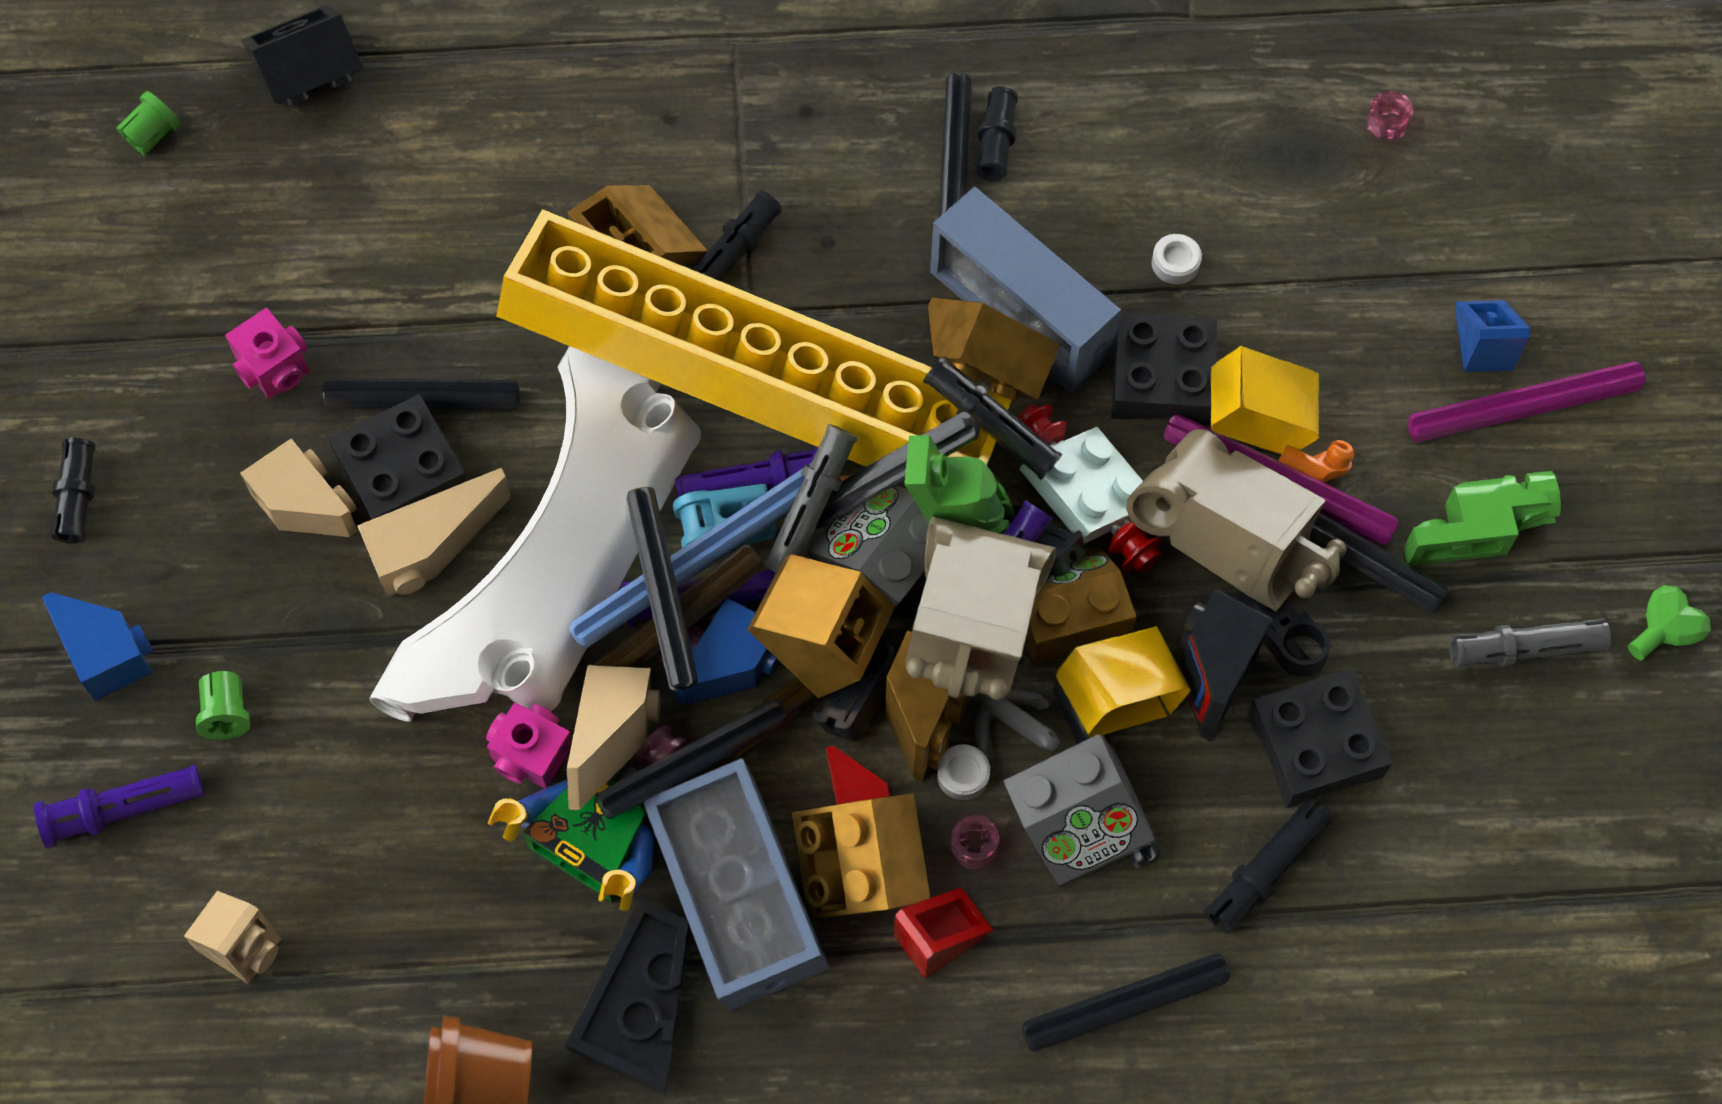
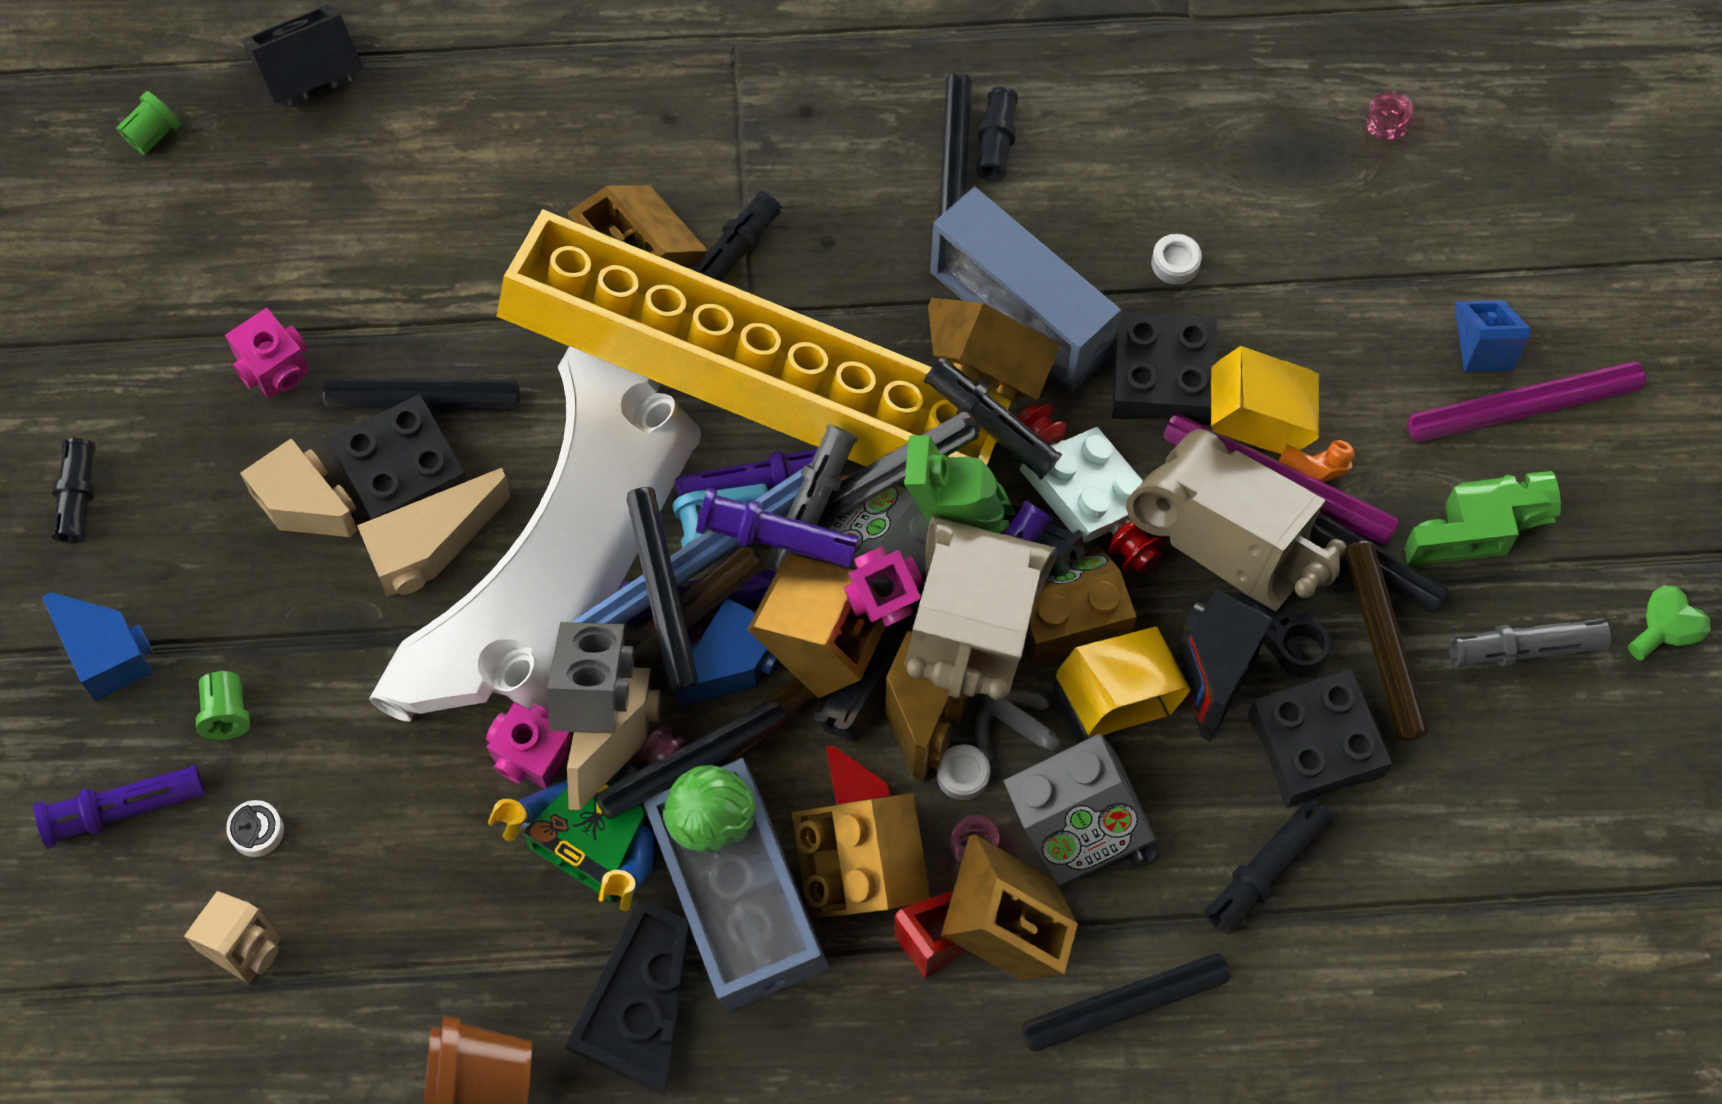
none -> tile [226,800,284,857]
none -> dark grey brick [547,622,634,734]
none -> bright green hair [663,765,757,853]
none -> dark purple pin [696,488,858,569]
none -> dark pink brick [844,546,925,627]
none -> pearl gold slope [941,835,1077,981]
none -> dark brown axle [1345,540,1429,741]

